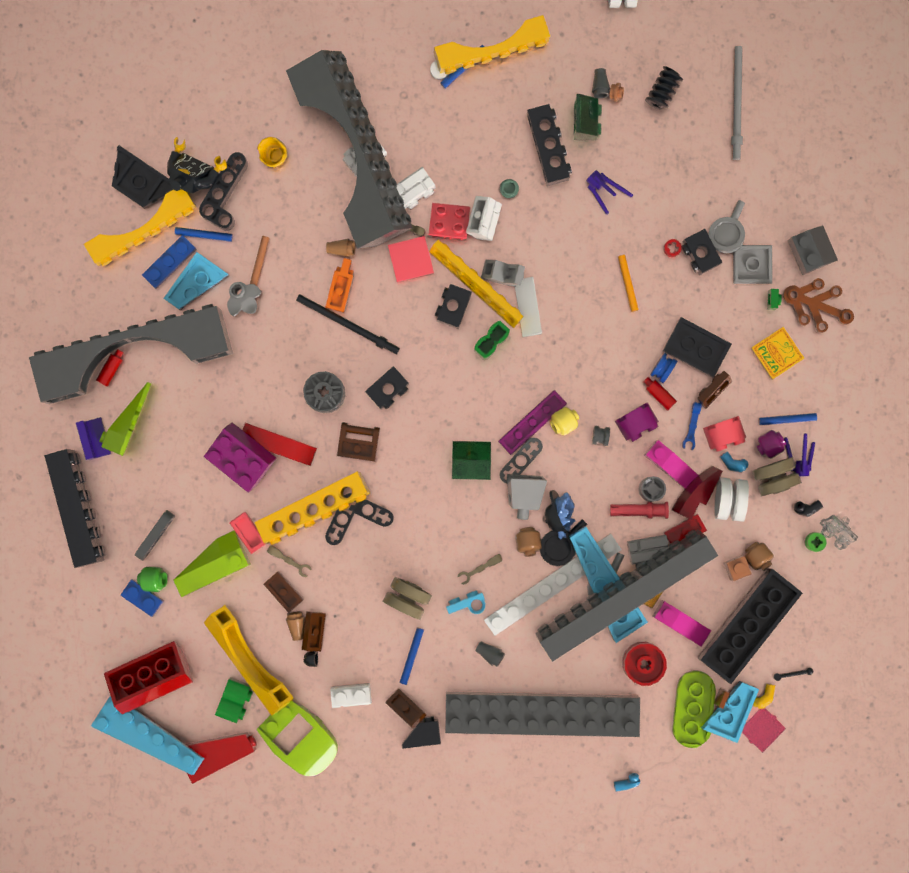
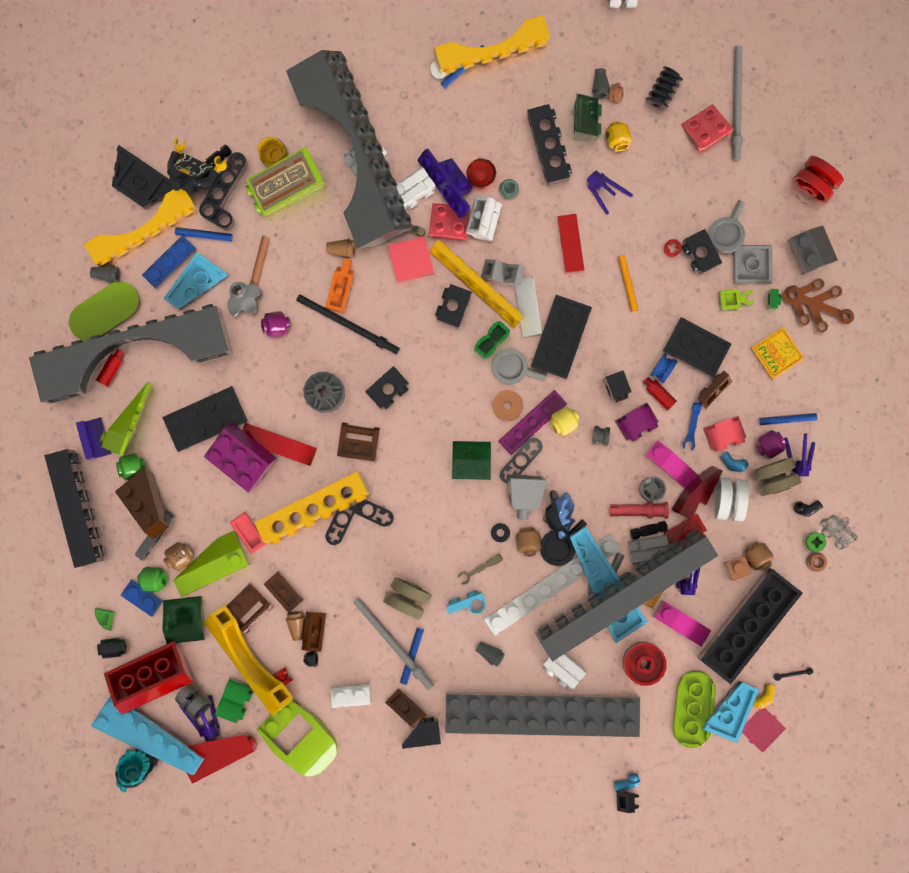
dark tan piece [267,545,311,577] -> none
dark orange piece [714,688,730,709] -> none
none -> lime tile [69,282,140,341]
none -> dark grey cone [90,264,120,283]
none -> bright green tile [95,608,115,631]
none -> black brick [97,637,127,659]
none -> reddish brown wedge [115,467,169,539]
none -> teal hair [115,749,158,792]
none -> bright green head [116,454,146,481]
none -> black plate [162,386,248,452]
none -> clear green slope [162,596,205,644]
none -> medium nougat head [163,542,193,571]
none -> flat silver wheel [175,683,212,720]
none -> dark purple plant [179,695,220,741]
none -> black axle [204,144,232,167]
none -> reddish brown plate [226,583,274,635]
none -> slope [245,146,326,217]
none -> magenta head [261,311,290,337]
none -> red wheel [272,667,293,686]
none -> light grey bar [353,598,434,690]
none -> dark purple bracket [418,149,473,219]
none -> clear red hair [466,158,497,188]
none -> black plate [491,523,510,542]
none -> light grey piece [492,348,547,385]
none -> nougat piece [492,390,523,421]
none -> black plate [531,295,592,380]
none -> white brick [542,653,587,690]
none -> red tile [557,214,585,273]
none -> black brick [602,370,632,403]
none -> yellow head [605,121,632,151]
none -> black tile [617,791,639,813]
none -> black axle [630,521,668,539]
none -> dark purple plant [676,567,701,595]
none -> coral hinge [681,104,734,151]
none -> lime plate [719,289,754,311]
none -> red wheel [794,156,844,203]
none -> nougat plate [807,552,827,572]

